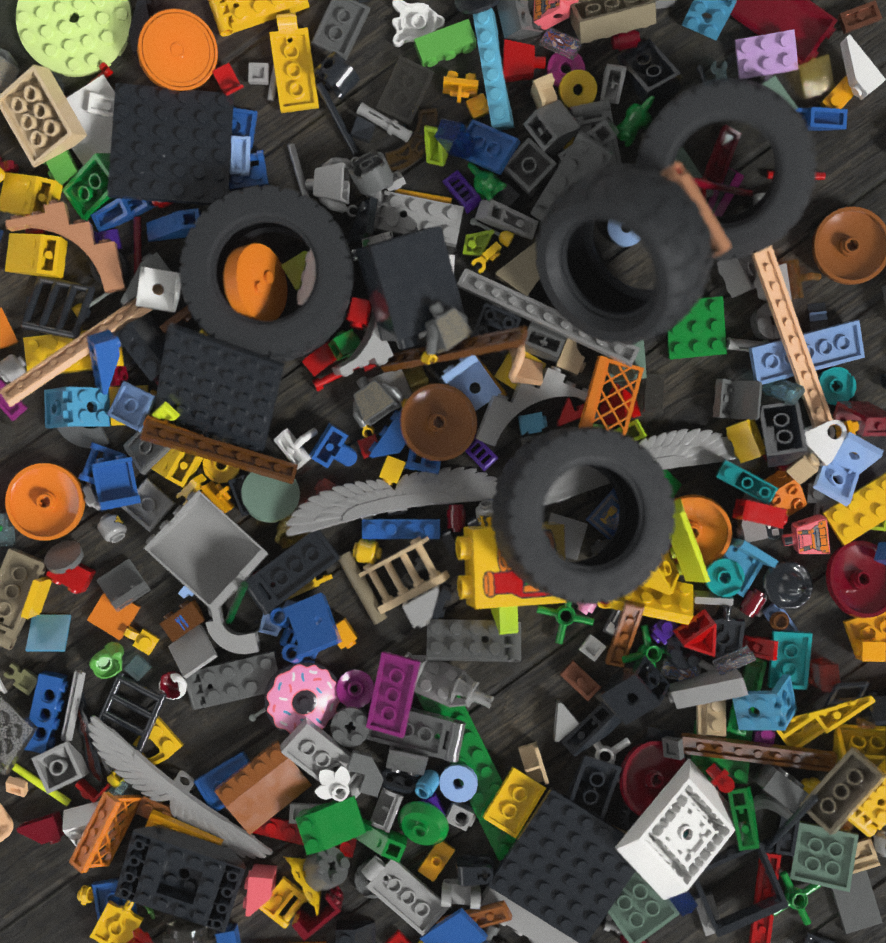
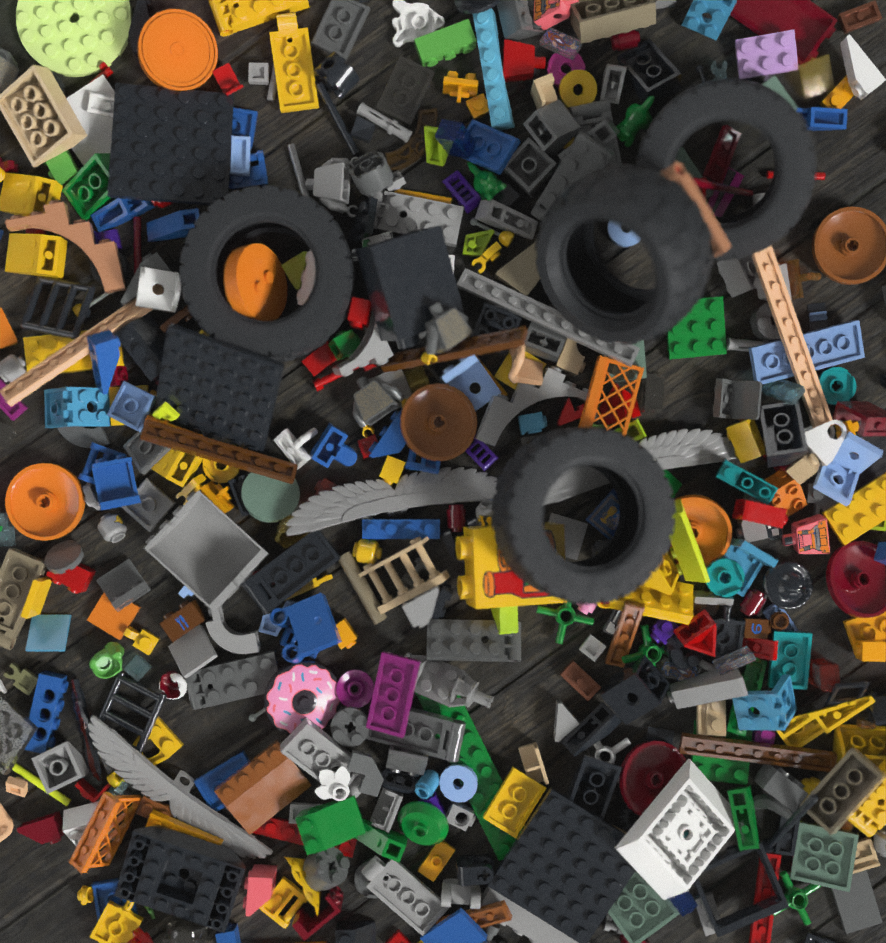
light grey axle [61,670,86,742] -> none
dark green bar [225,582,248,624] -> none
dark grey tile [662,736,684,760] -> none
red hips [705,763,735,793] -> none
none -> reddish brown brick [741,616,771,639]

